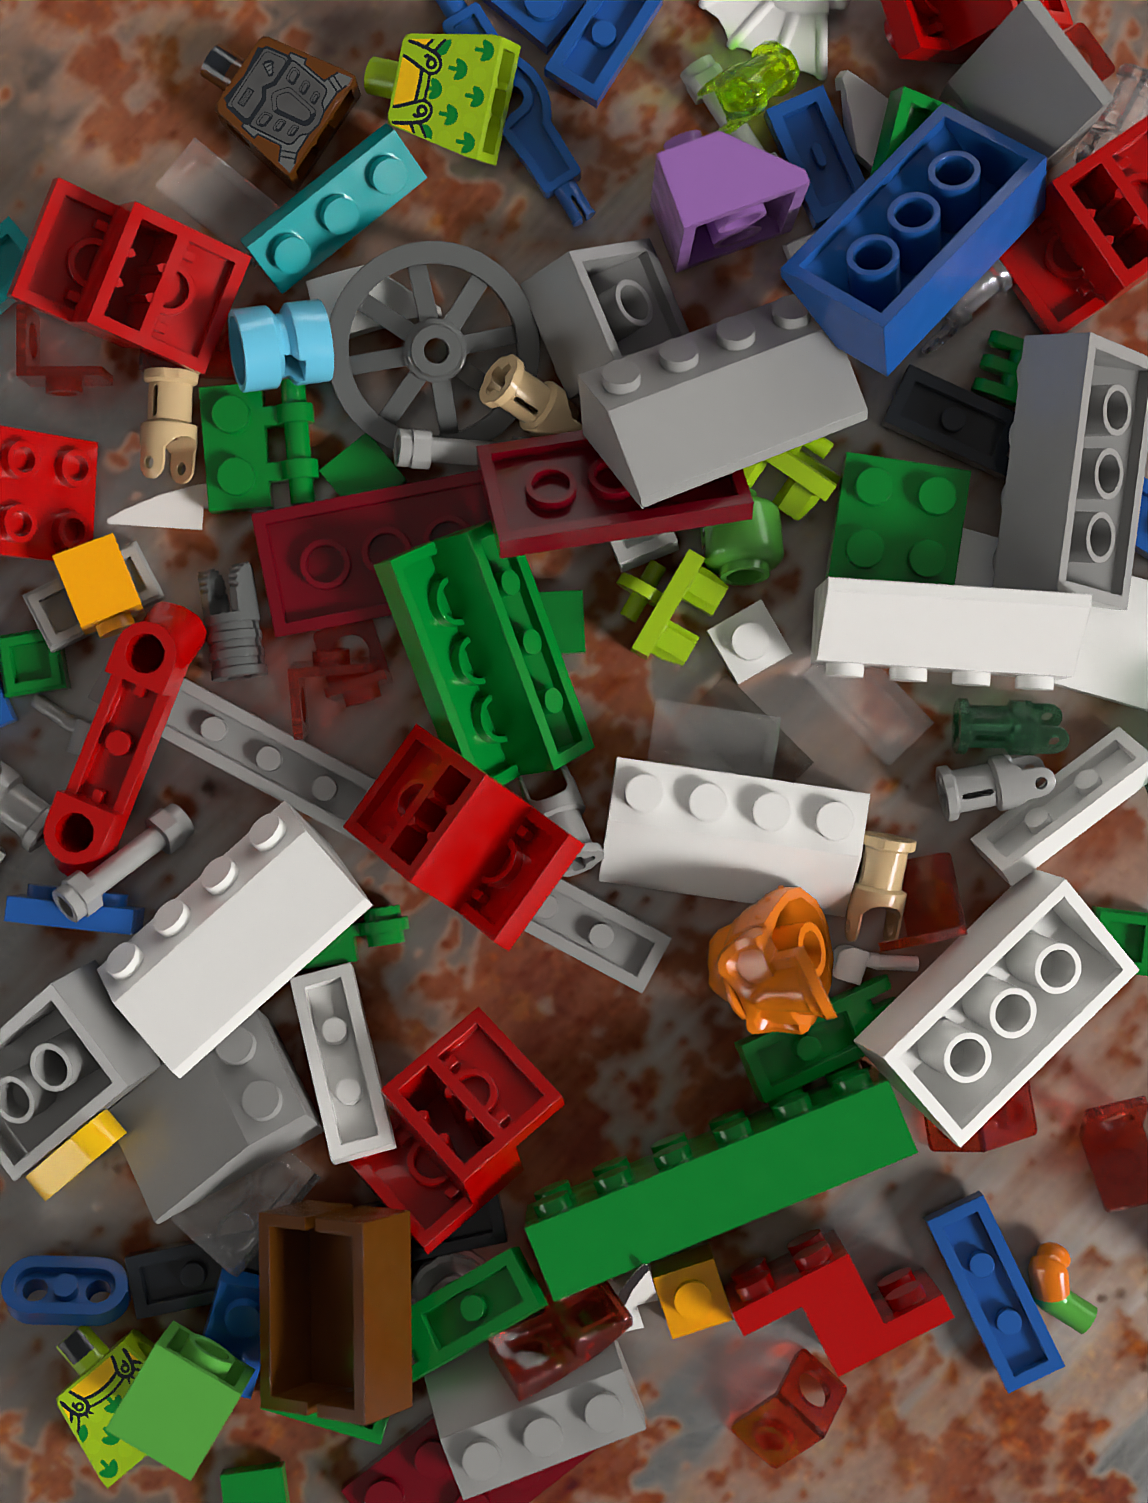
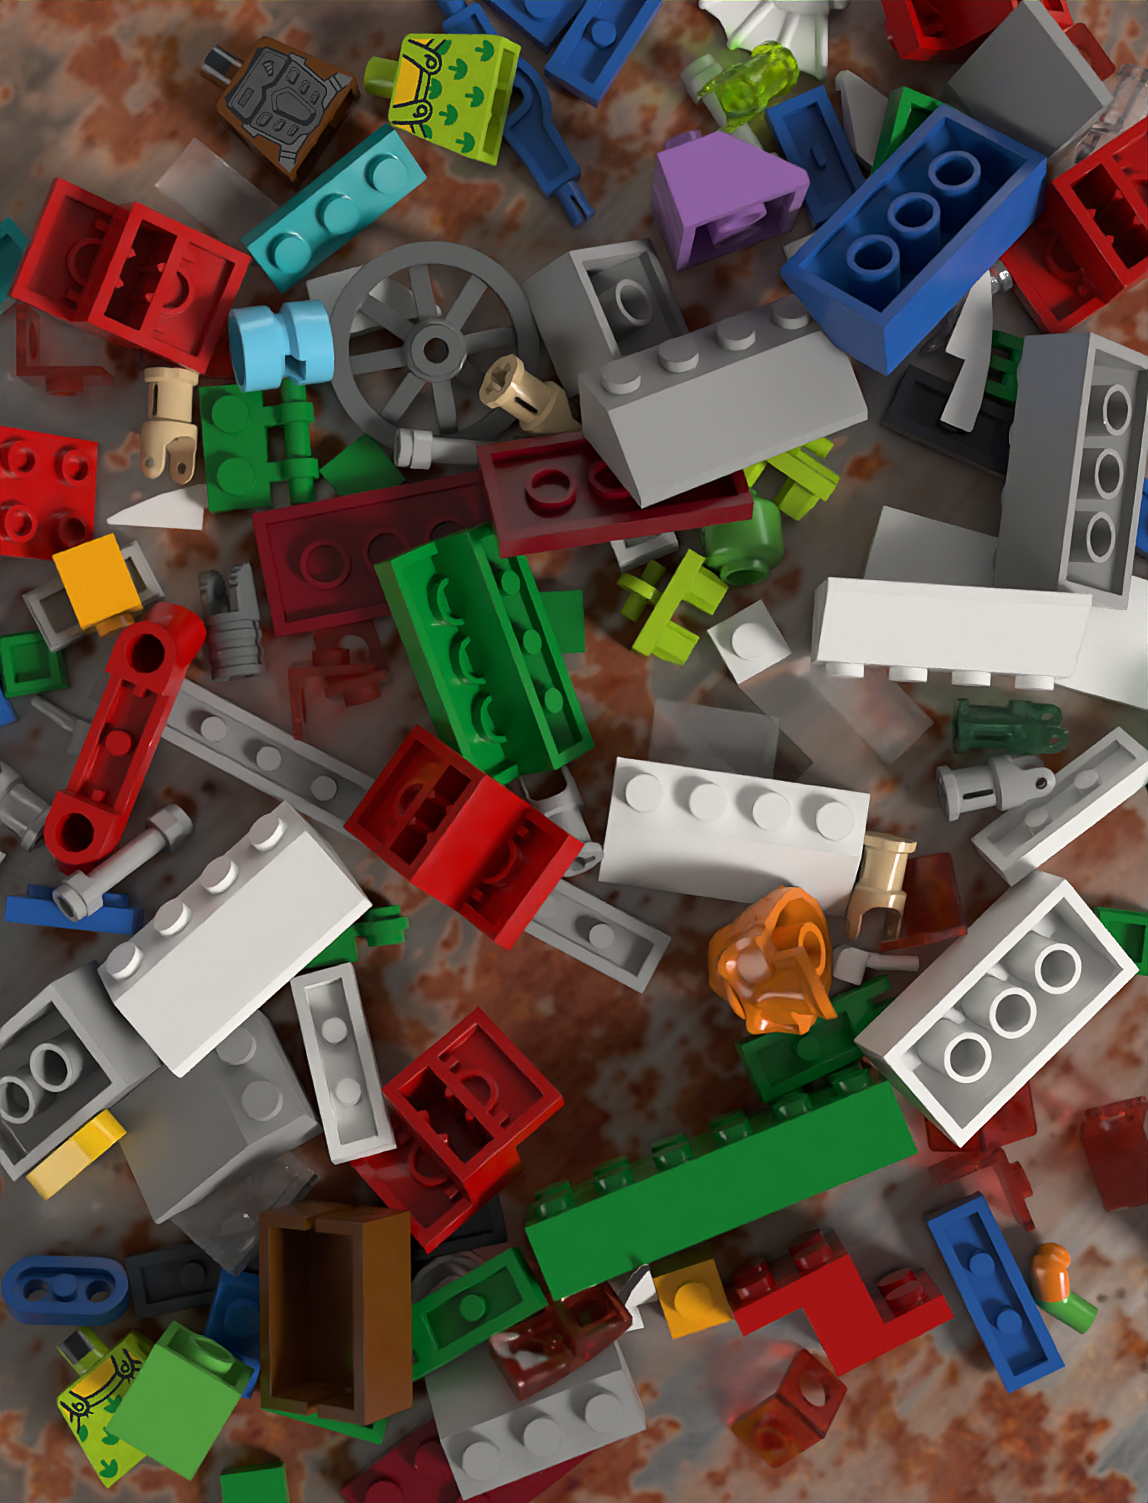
green plate [825,452,971,585] -> none
none -> clear red bracket [927,1140,1036,1232]
none -> white sticker [940,270,993,432]

